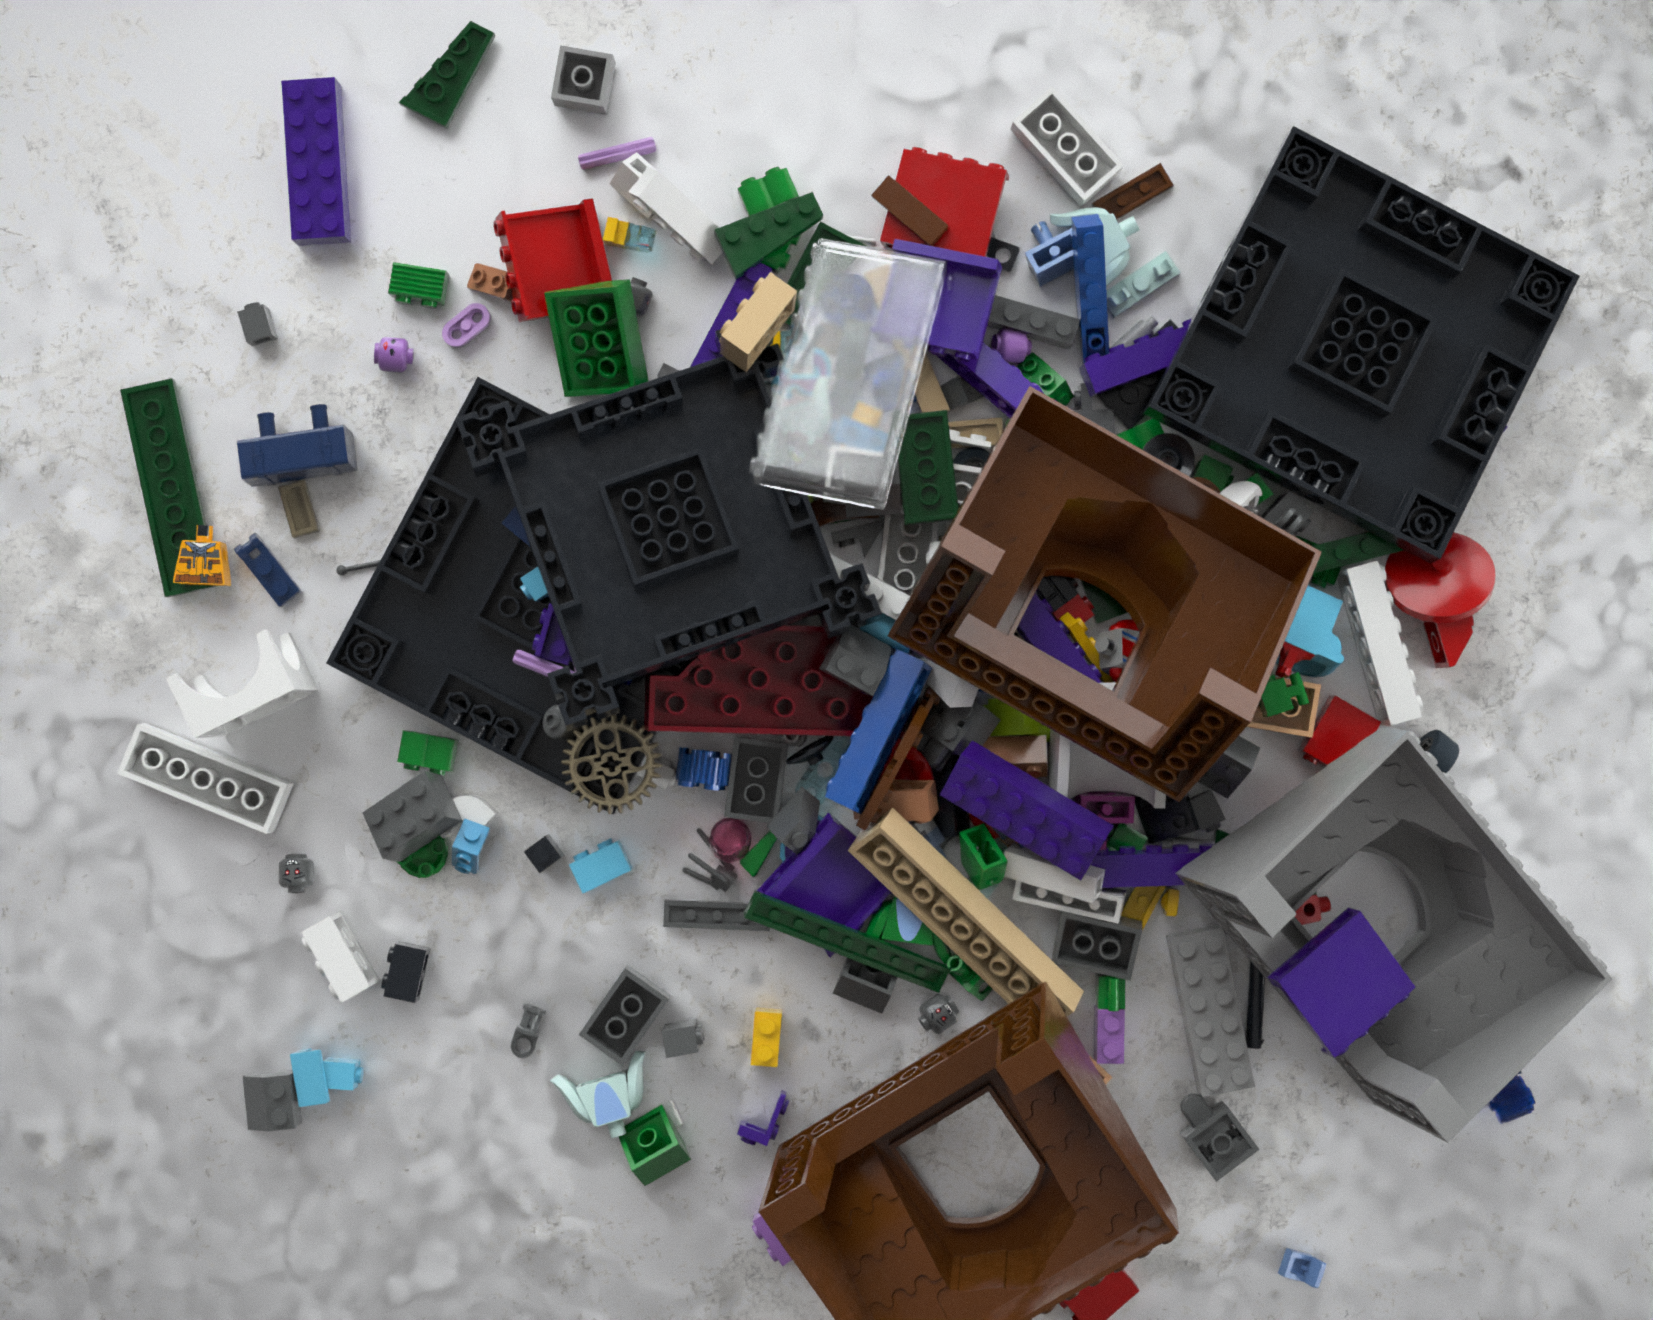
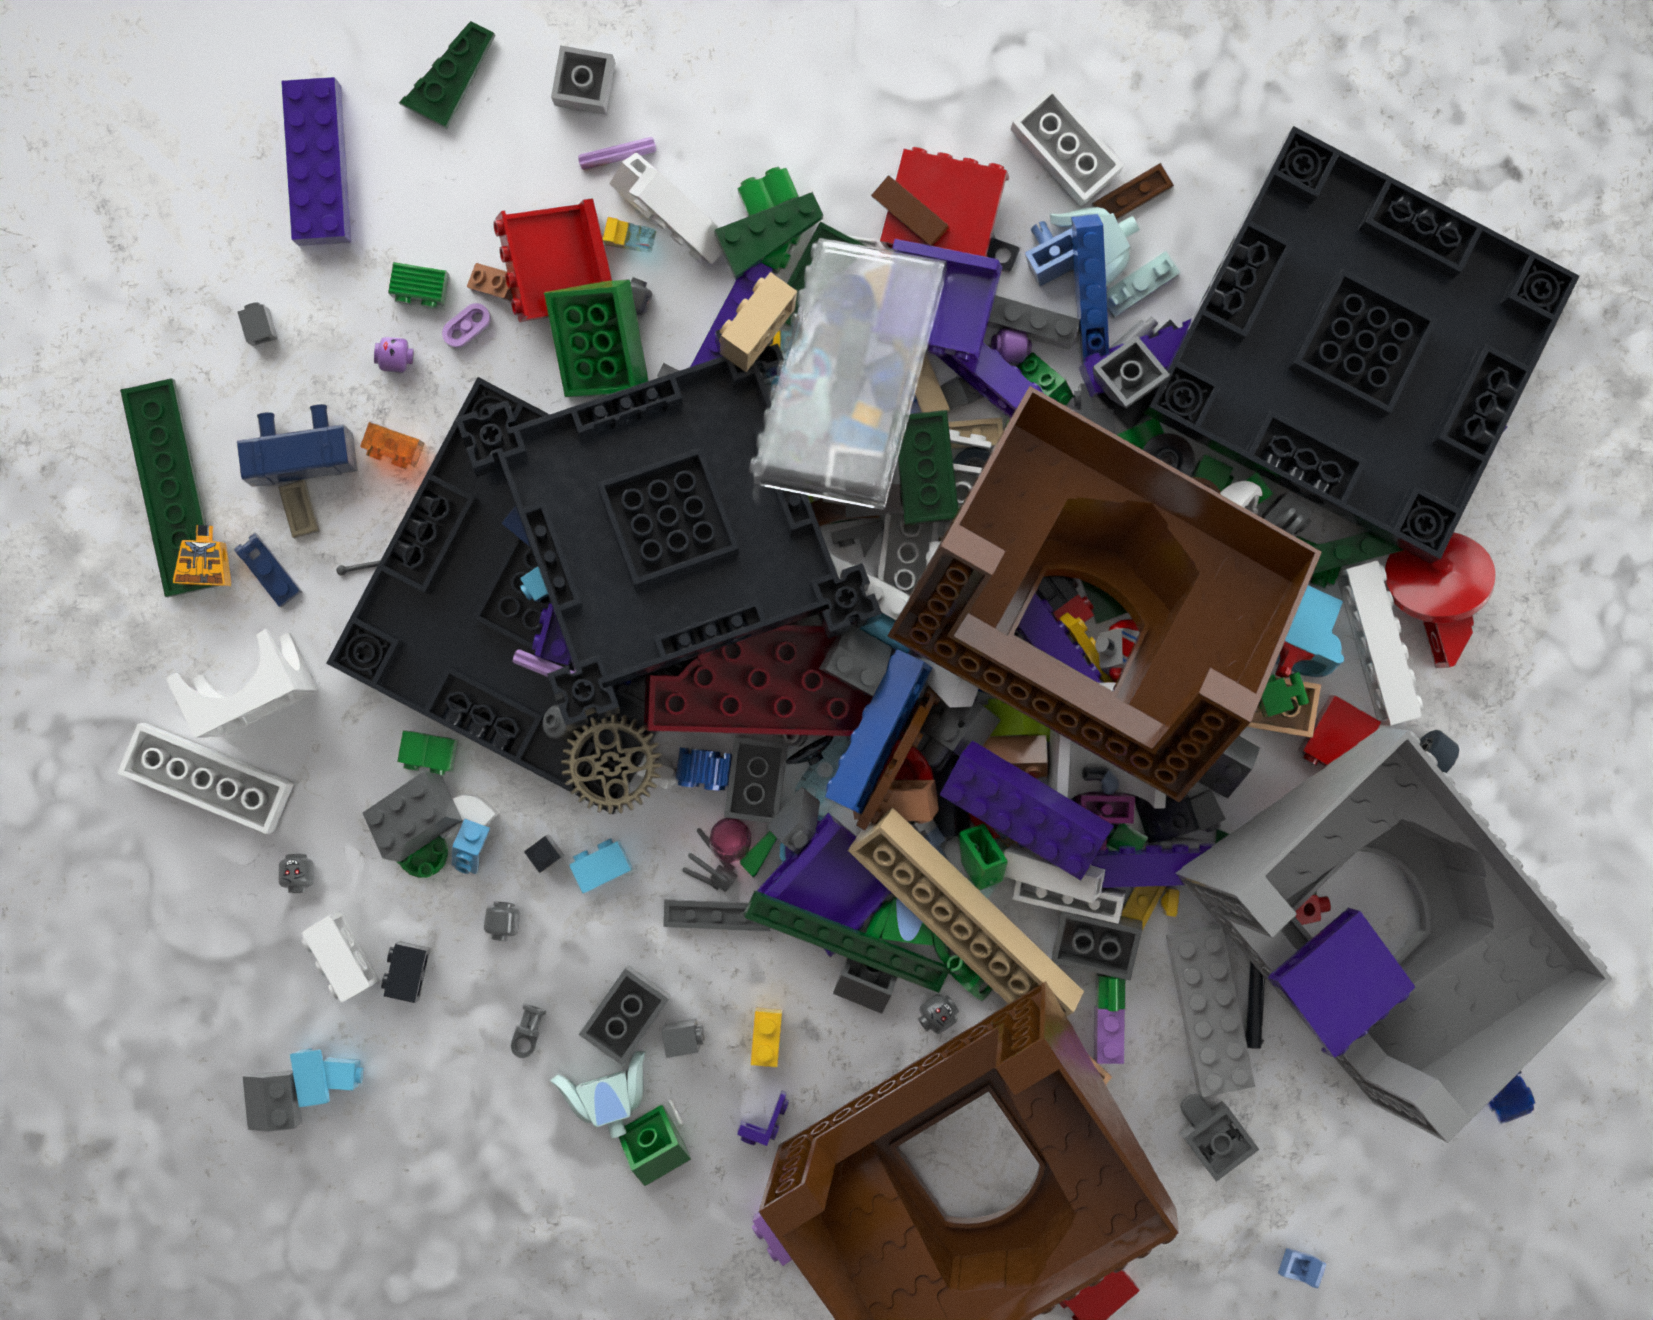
none -> clear orange brick [360,422,425,469]
none -> dark grey head [484,901,520,941]
none -> arm [1082,767,1119,795]
none -> dark grey slope [1093,335,1170,408]

